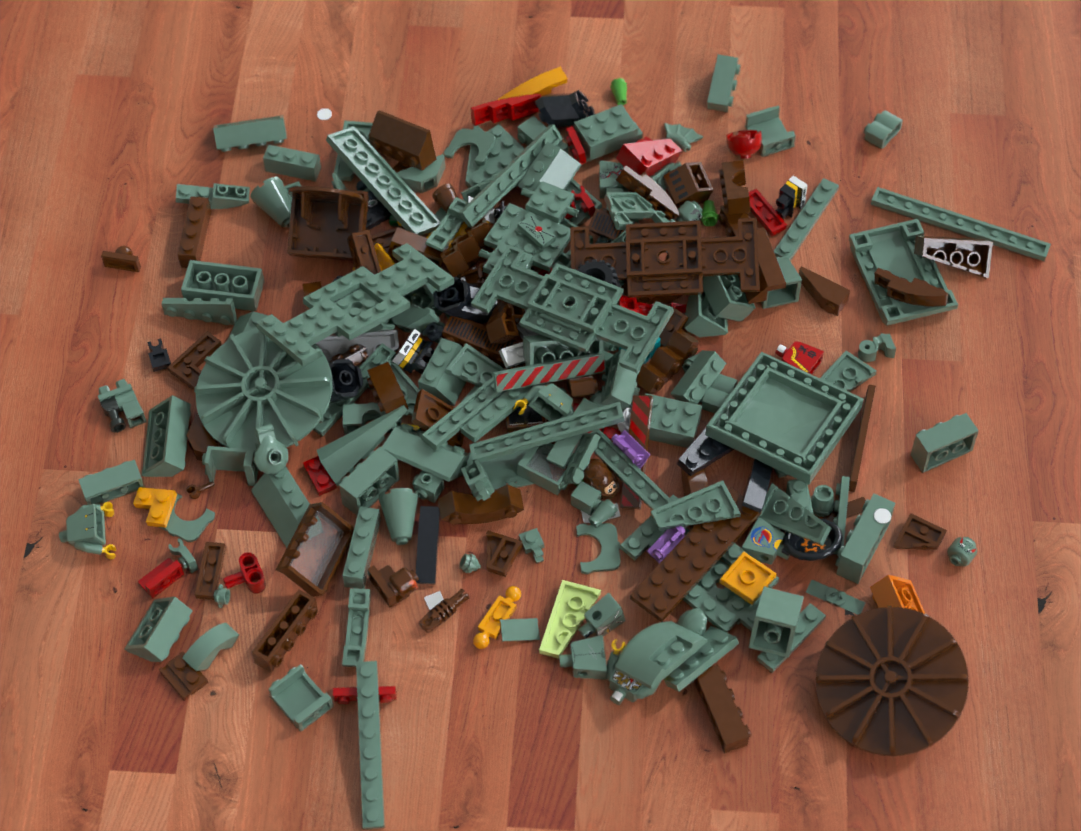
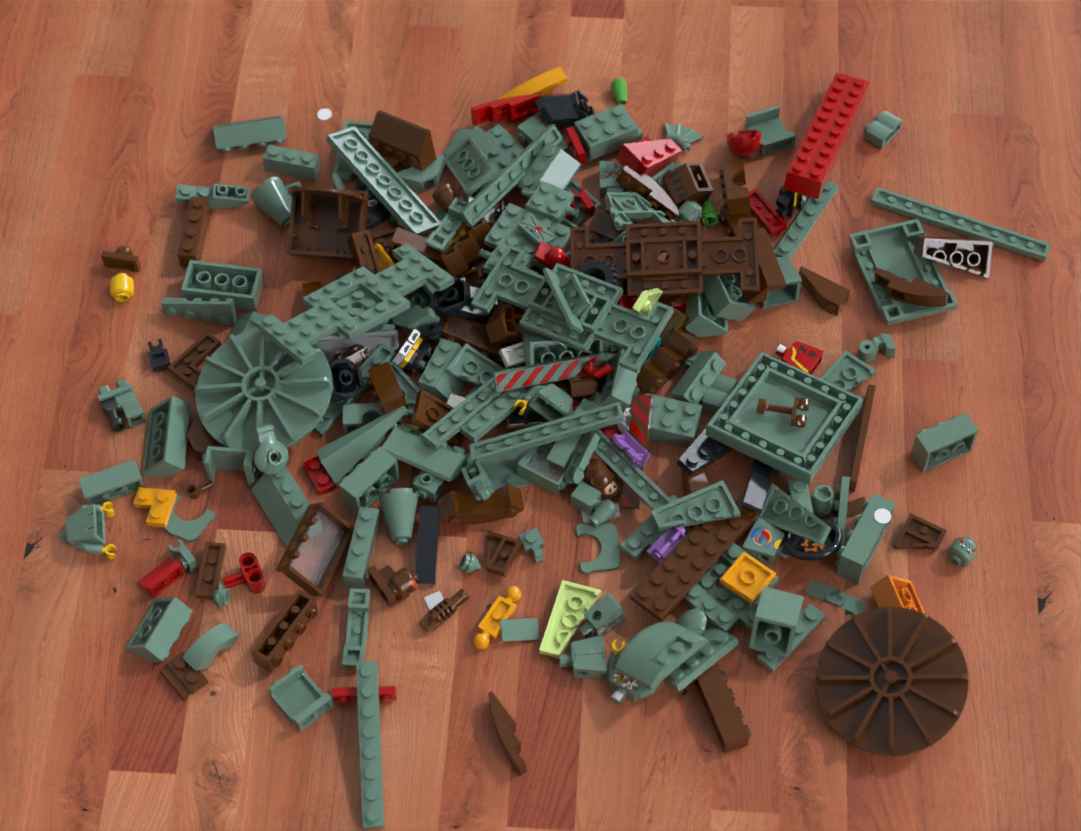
sand green wedge [707,54,741,112] -> none
none -> yellow head [110,273,134,302]
none -> sand green plate [445,136,497,196]
none -> white sticker [447,394,466,408]
none -> reddish brown slope [488,691,526,776]
none -> red tile [532,241,571,270]
none -> sand green bracket [543,267,591,333]
none -> red arm [584,362,613,378]
none -> yellowish green wing [632,288,663,316]
none -> reddish brown bar [756,397,810,428]
none -> red brick [783,72,870,199]

